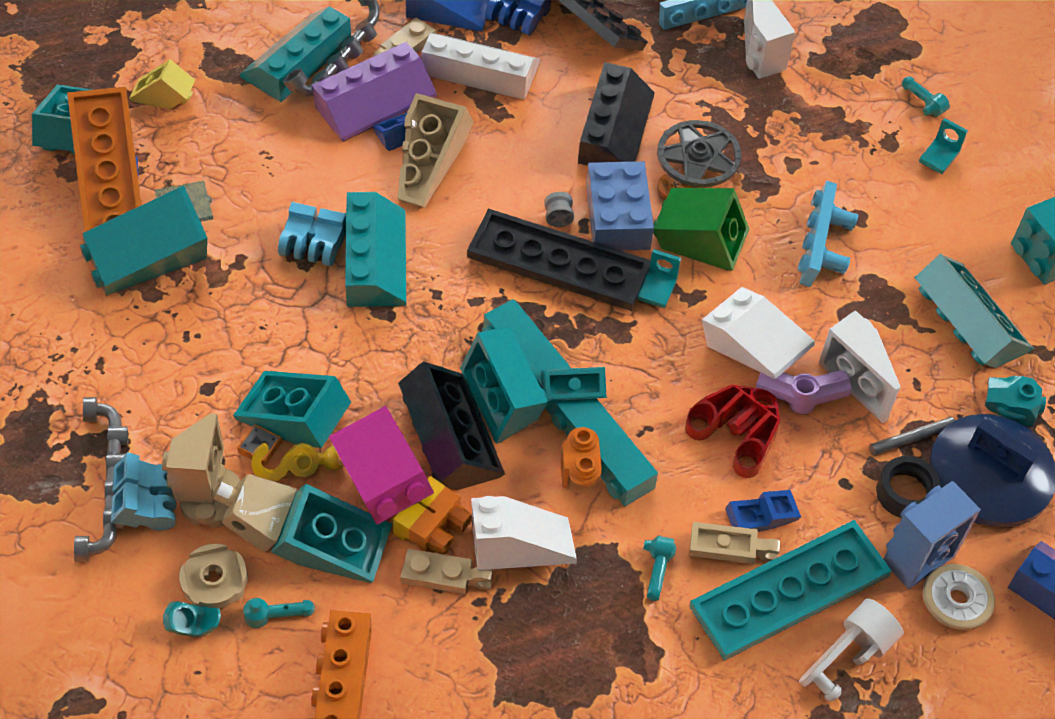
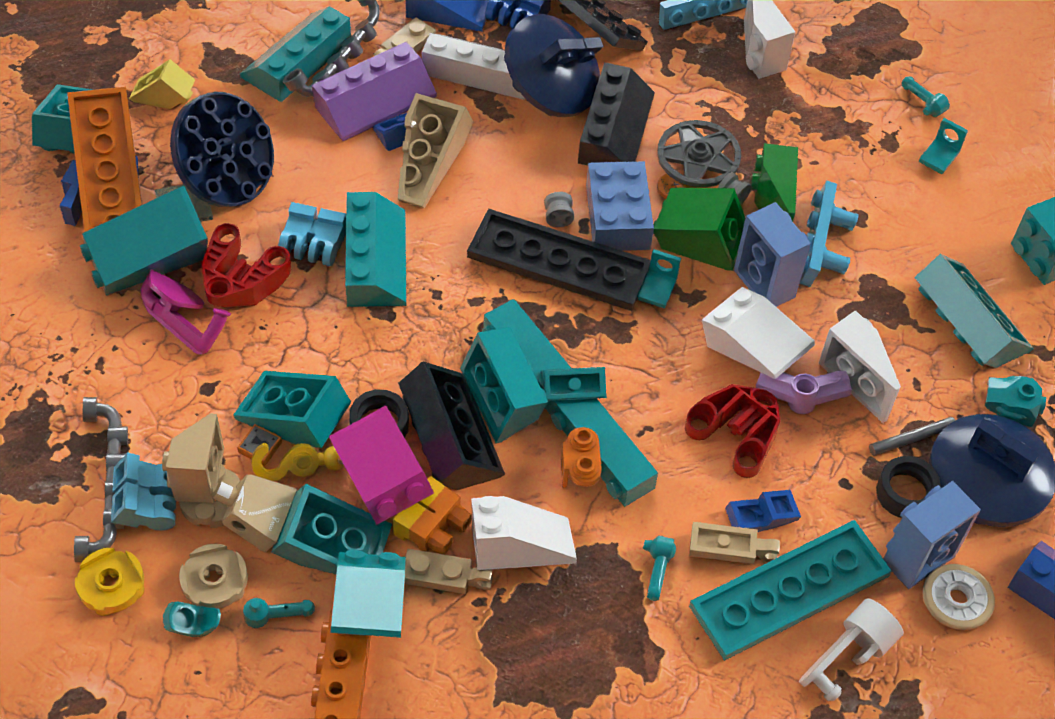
none -> blue slope [59,160,82,226]
none -> yellow plate [75,548,145,616]
none -> dark pink piece [141,270,231,355]
none -> dark blue bracket [170,92,274,207]
none -> red connector [201,223,291,307]
none -> slope [331,550,406,638]
none -> black tyre [349,389,409,438]
none -> dark blue bracket [504,14,604,117]
none -> light grey wheel [718,172,752,204]
none -> medium blue brick [734,202,811,307]
none -> green slope [750,143,798,222]

